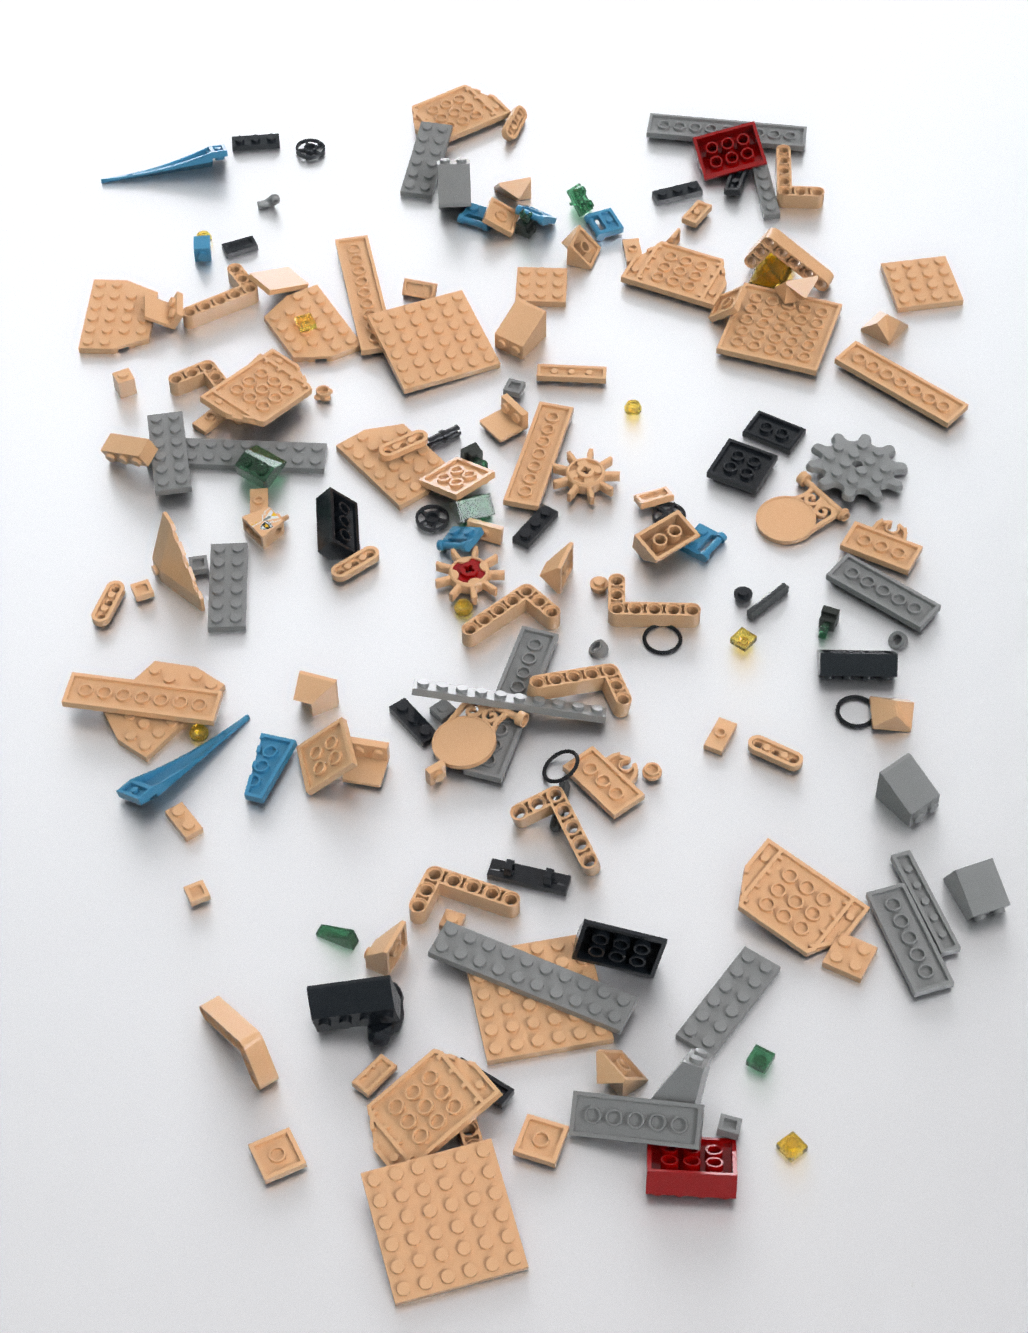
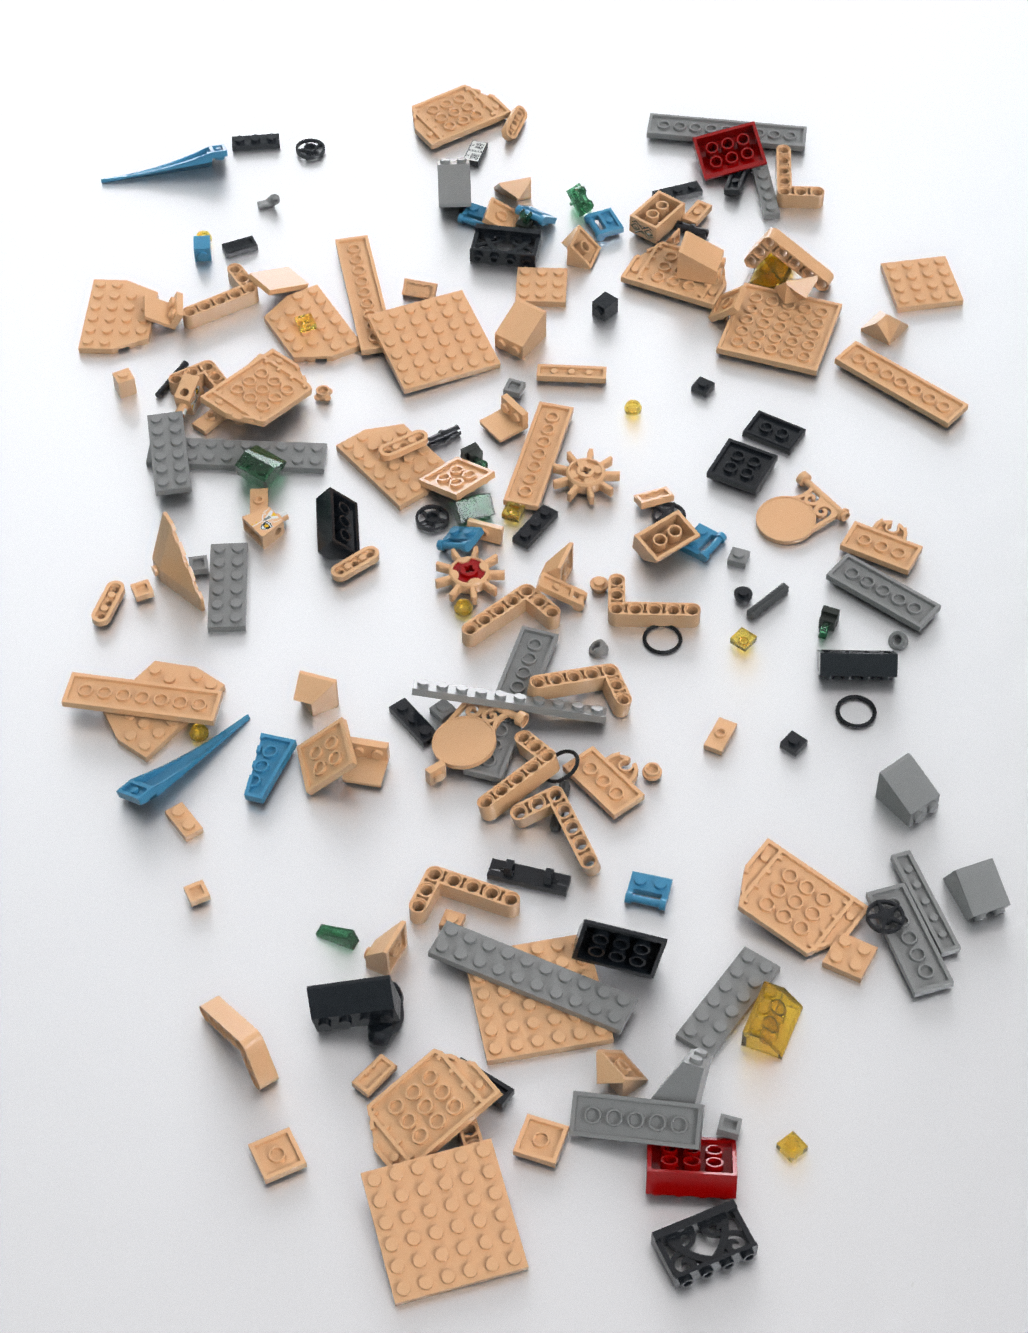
light nougat brick [100,433,158,467] -> none
light grey plate [400,121,453,200] -> none
light nougat plate [622,238,642,266] -> none
clear green plate [746,1044,775,1074] -> none
light nougat plate [748,735,803,771] -> none
light grey plate [806,433,908,502] -> none
light nougat slope [869,696,914,732] -> none
none -> black bar [155,361,189,398]
none -> light nougat torso [174,373,204,418]
none -> tile [464,140,488,167]
none -> black fence [470,223,541,267]
none -> light nougat beam [477,730,560,821]
none -> clear yellow plate [502,501,525,523]
none -> light nougat plate [535,572,587,611]
none -> black brick [592,291,618,322]
none -> dark azure plate [624,871,673,911]
none -> light nougat brick [629,190,685,244]
none -> black fence [651,1199,758,1289]
none -> black pin [675,220,709,240]
none -> light nougat slope [677,231,726,285]
none -> black plate [691,376,715,398]
none -> light grey plate [727,547,750,569]
none -> clear yellow slope [741,981,803,1060]
none -> black plate [780,731,808,757]
none -> black wheel [866,899,905,934]

